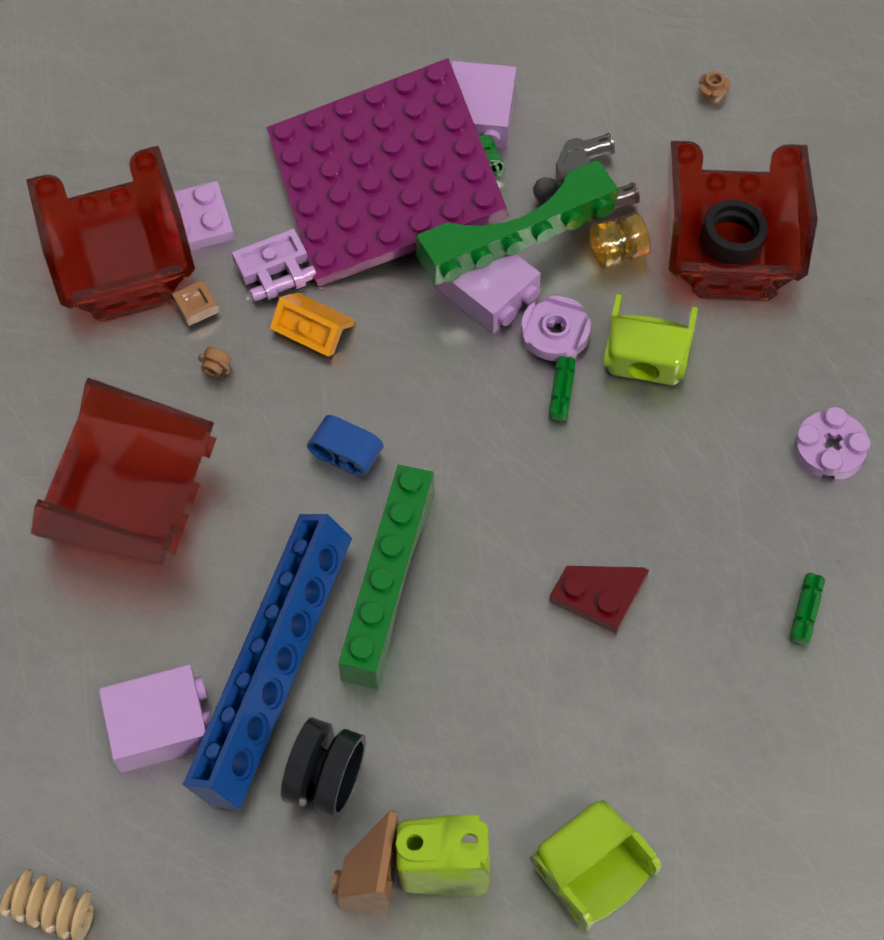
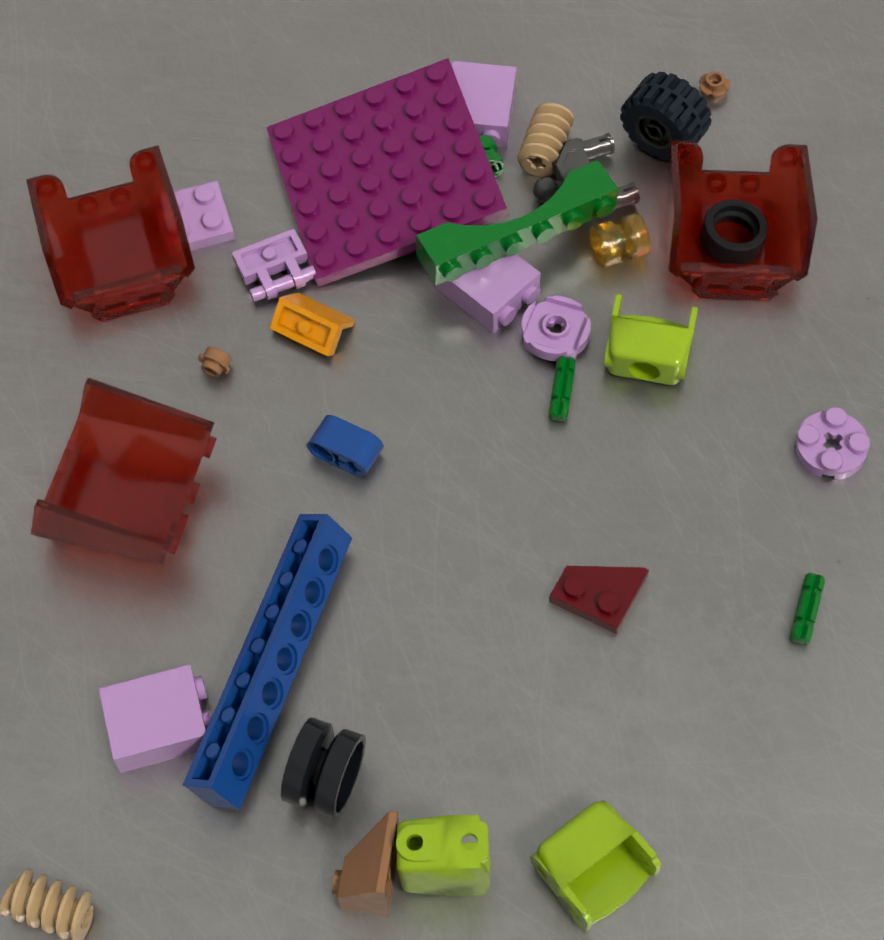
medium nougat plate [172,280,219,326] -> none
green arch [338,464,435,690] -> none
none -> tan piece [517,103,575,177]
none -> black wheel [620,72,712,162]

